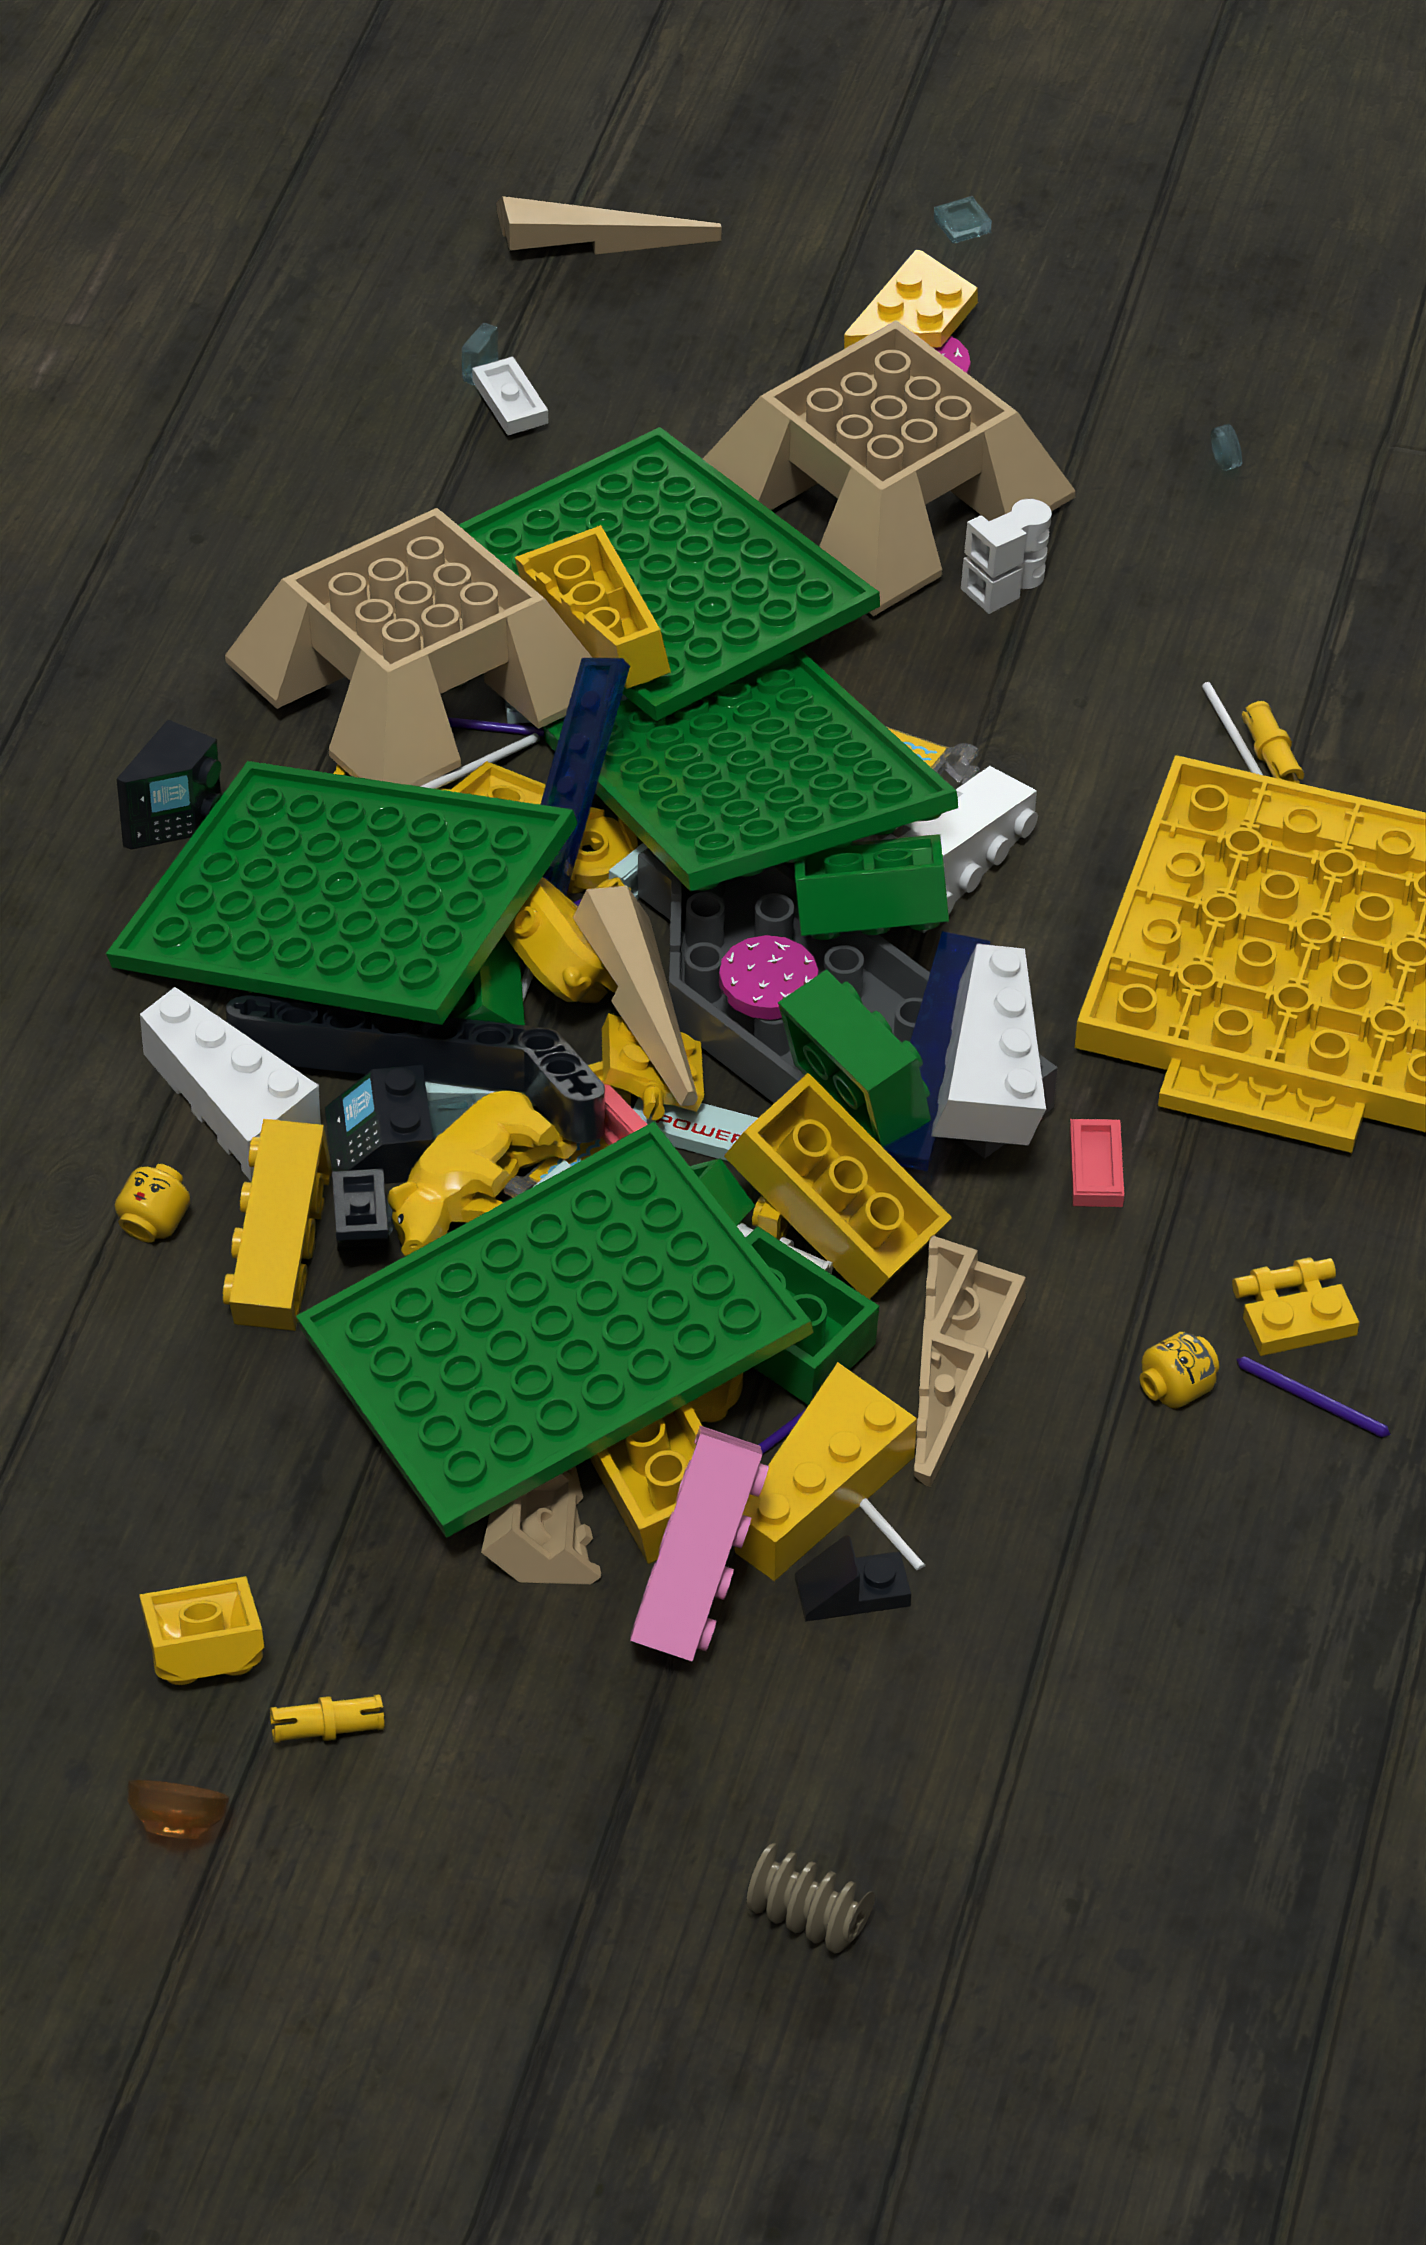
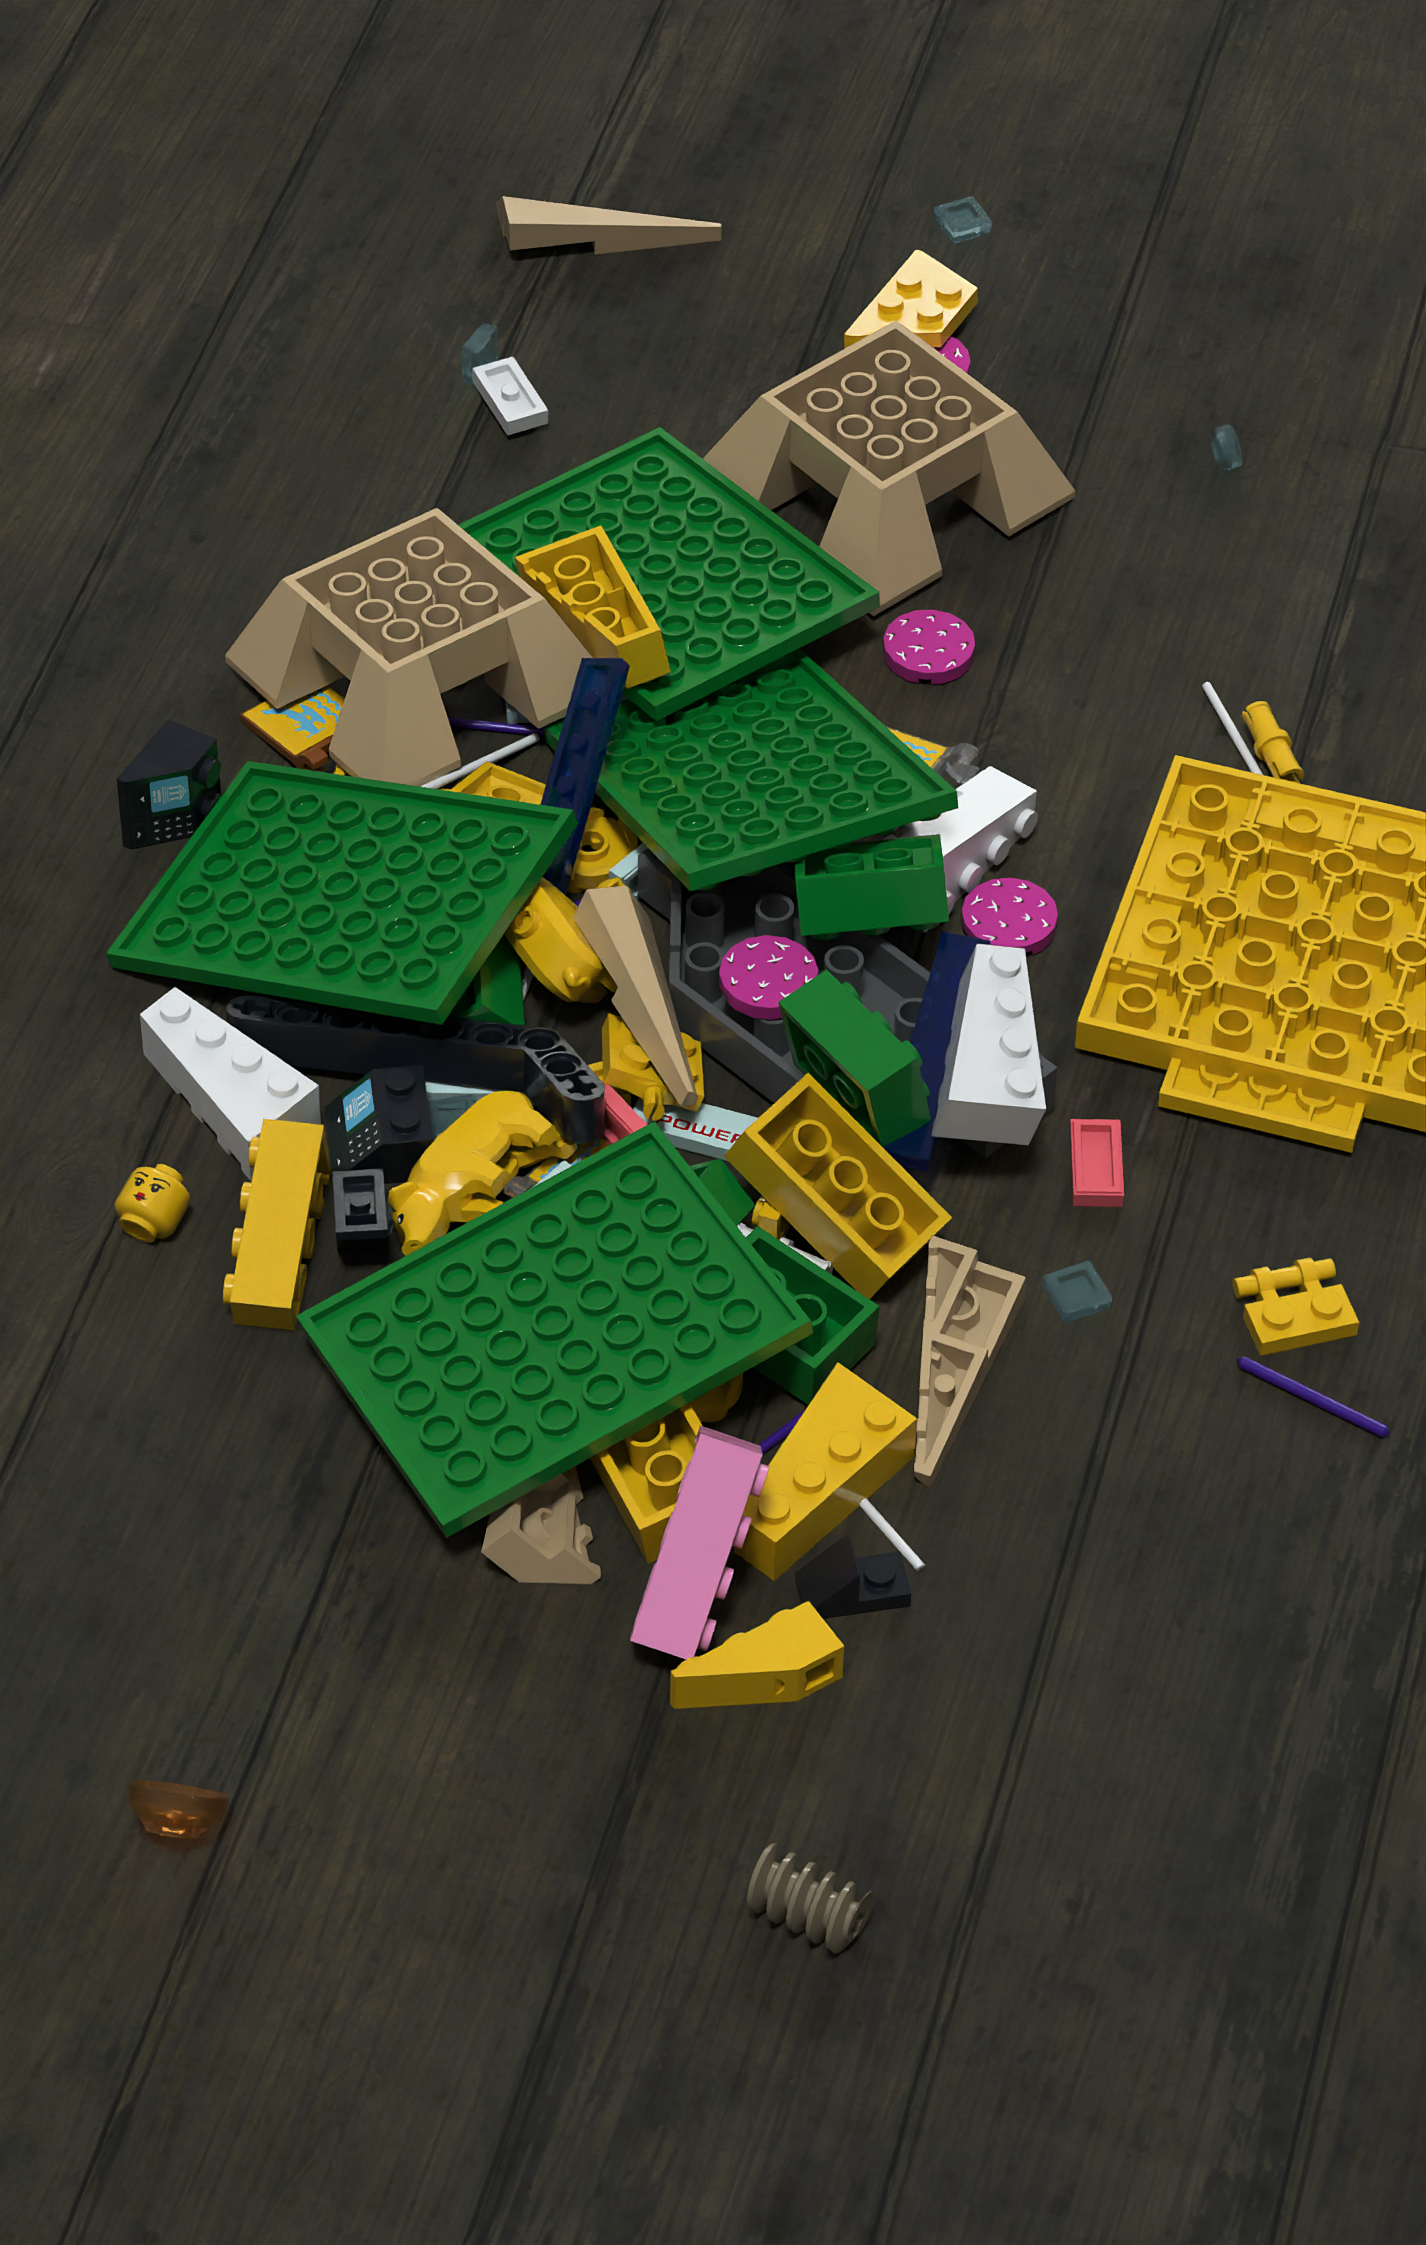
yellow slope [139,1576,264,1685] -> none
yellow pin [270,1694,384,1743] -> none
white legs [961,499,1052,614] -> none
yellow head [1139,1331,1219,1409] -> none
none -> flag [239,685,345,773]
none -> yellow slope [670,1601,844,1709]
none -> dark pink tile [883,609,975,684]
none -> dark pink tile [961,878,1058,955]
none -> clear light blue tile [1042,1260,1112,1323]

